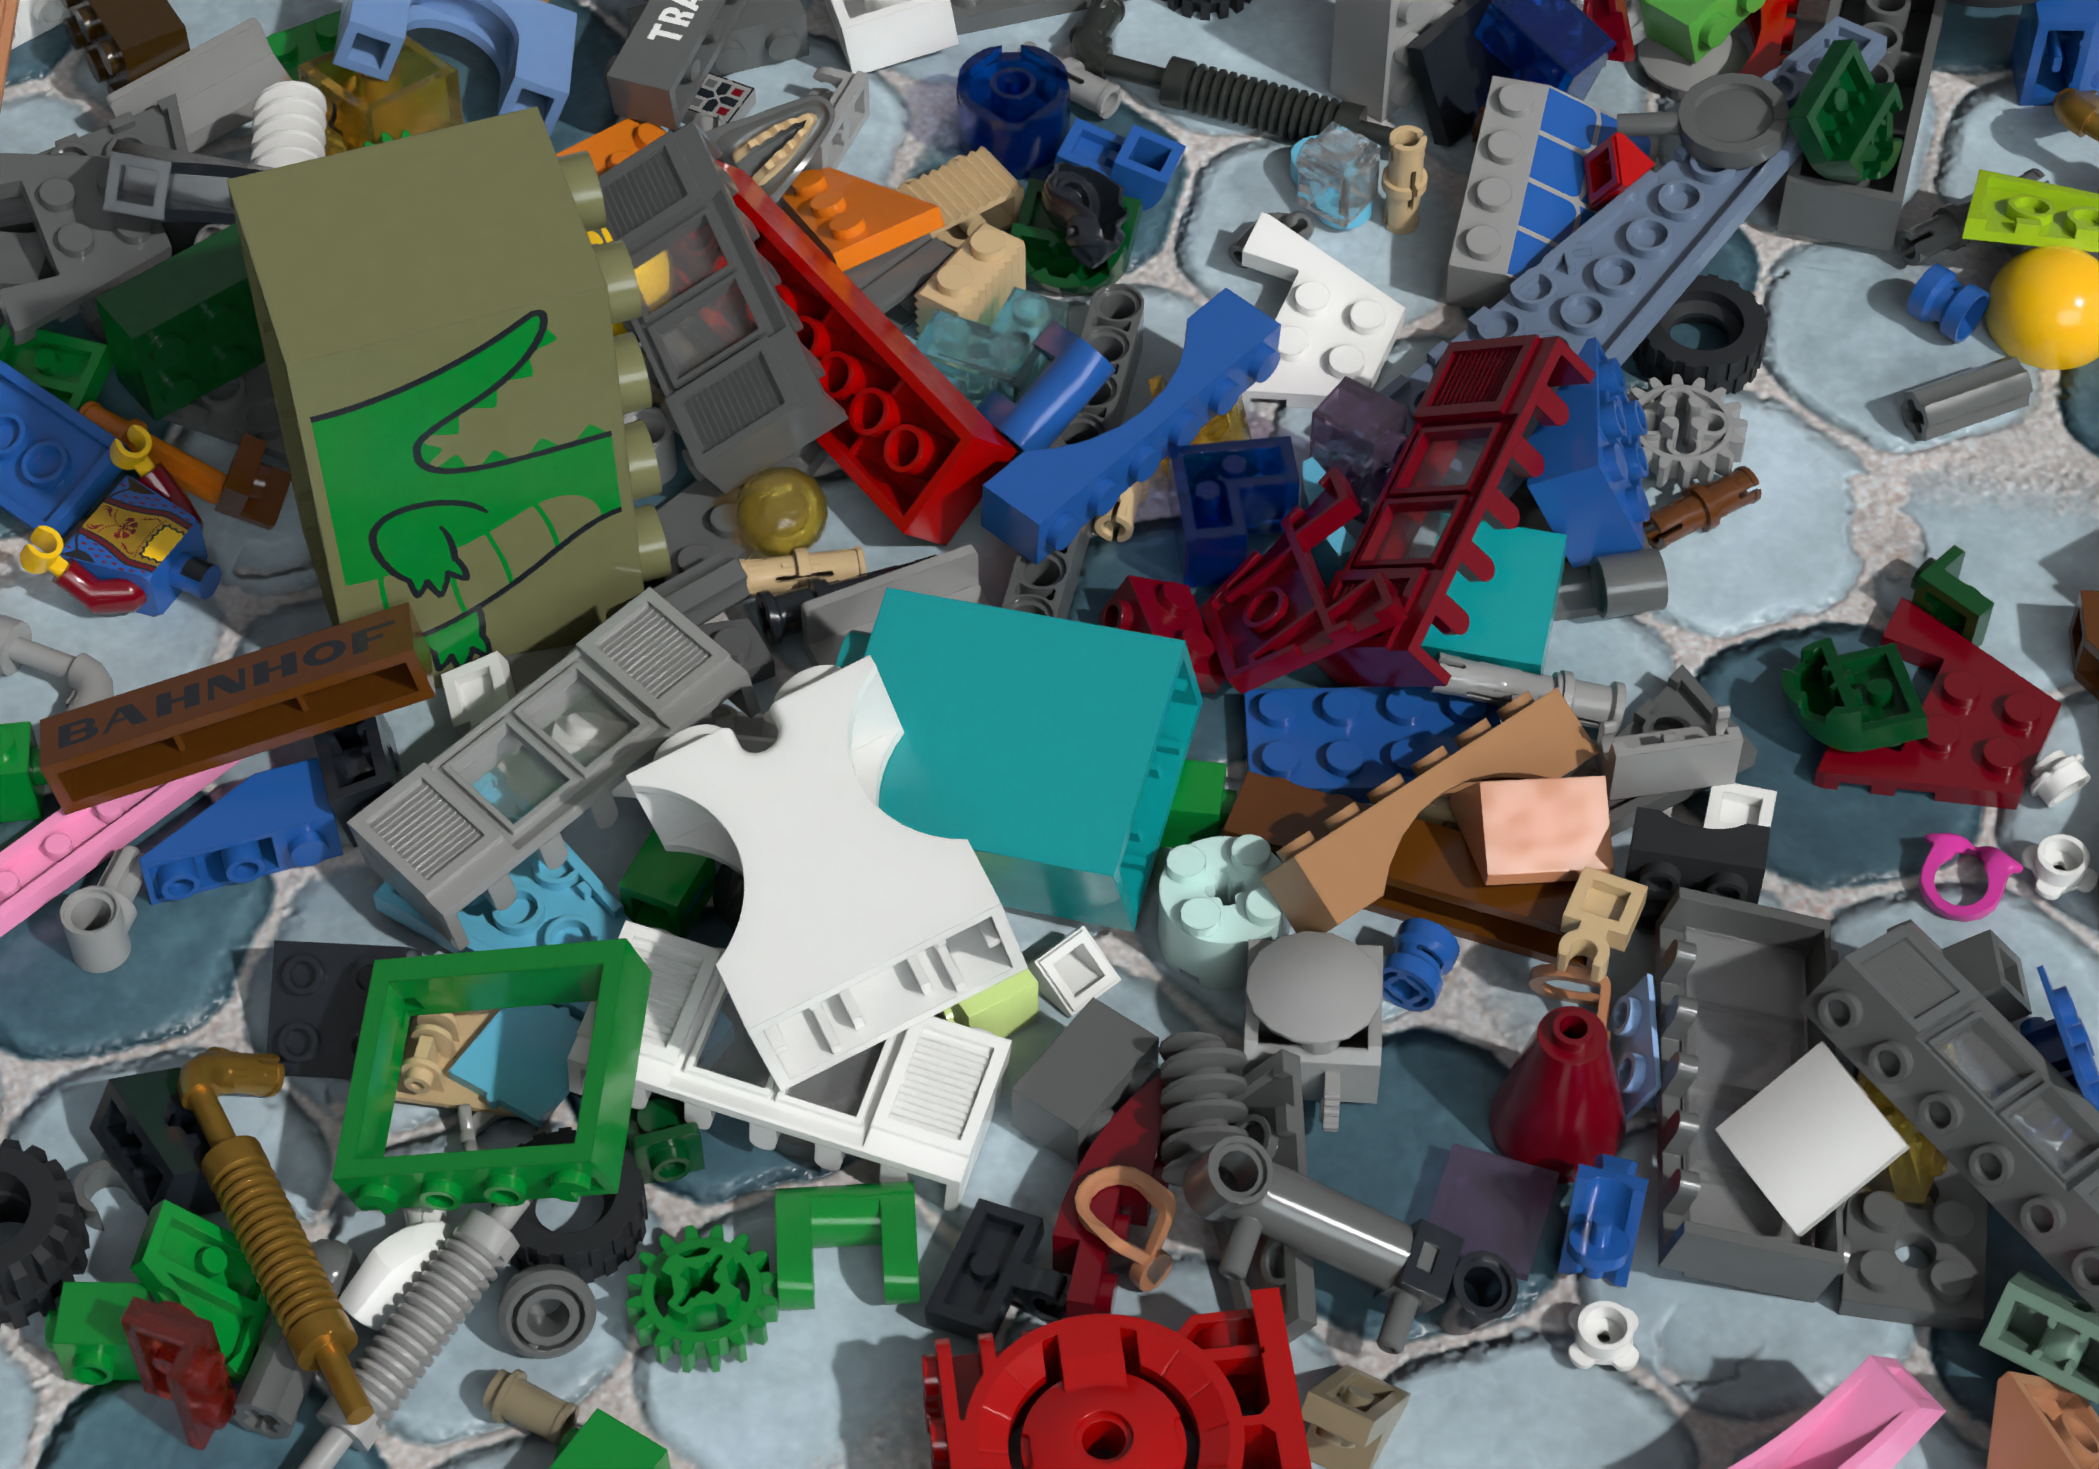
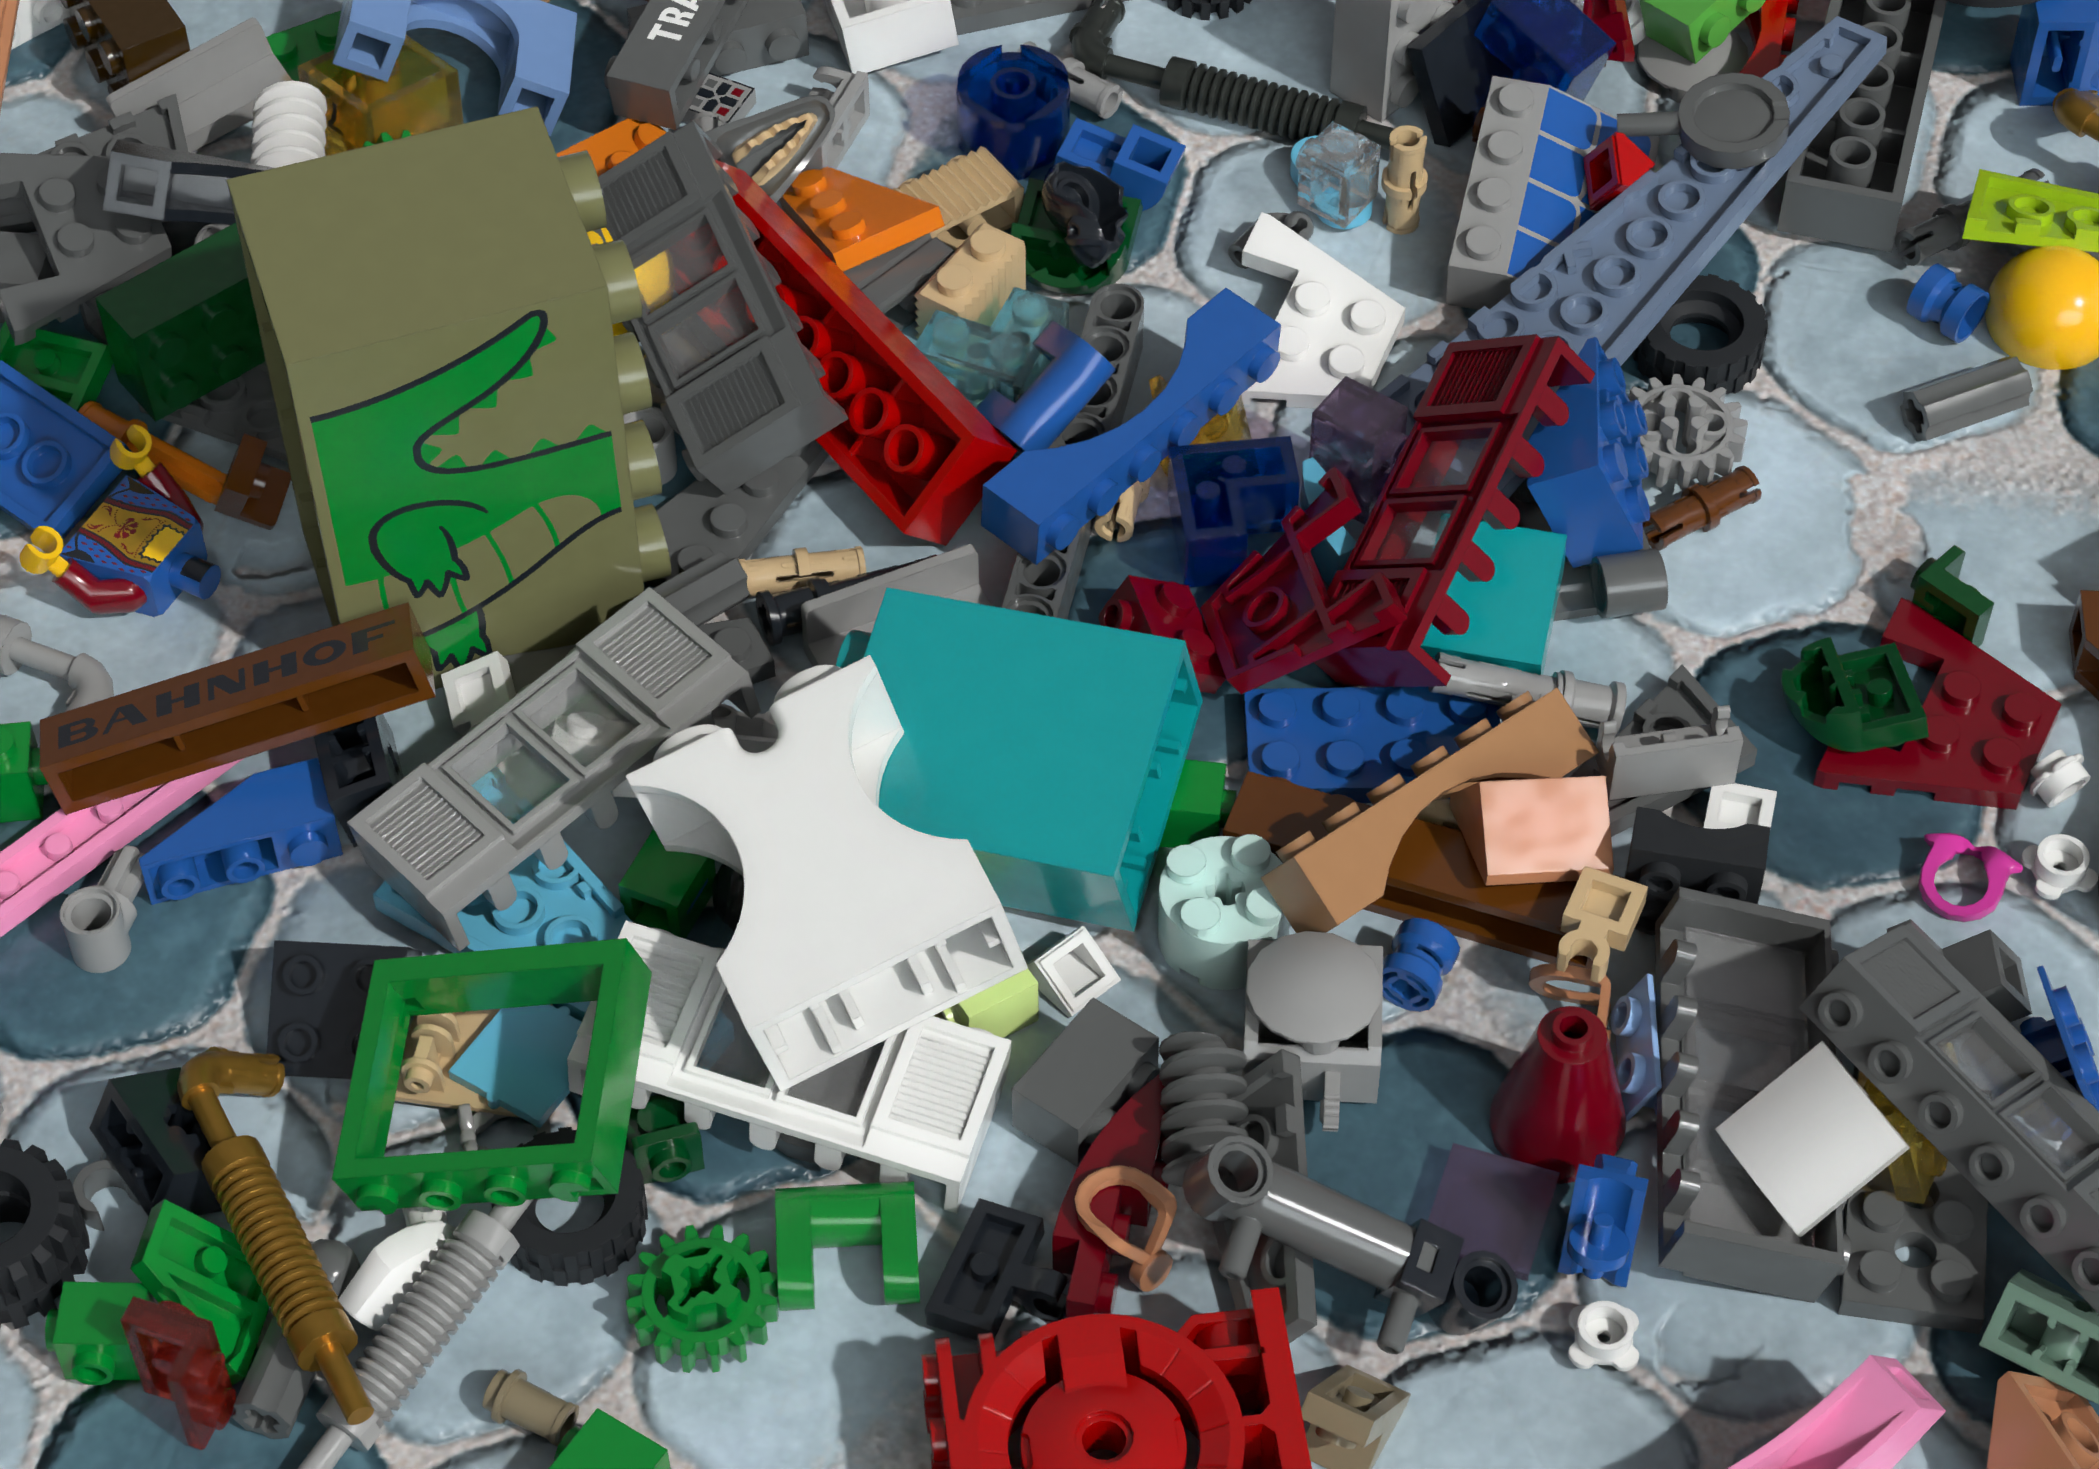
dark grey brick [497,1263,597,1359] -> none
clear yellow hair [735,467,828,557] -> none
dark green slope [1786,39,1903,181] -> none

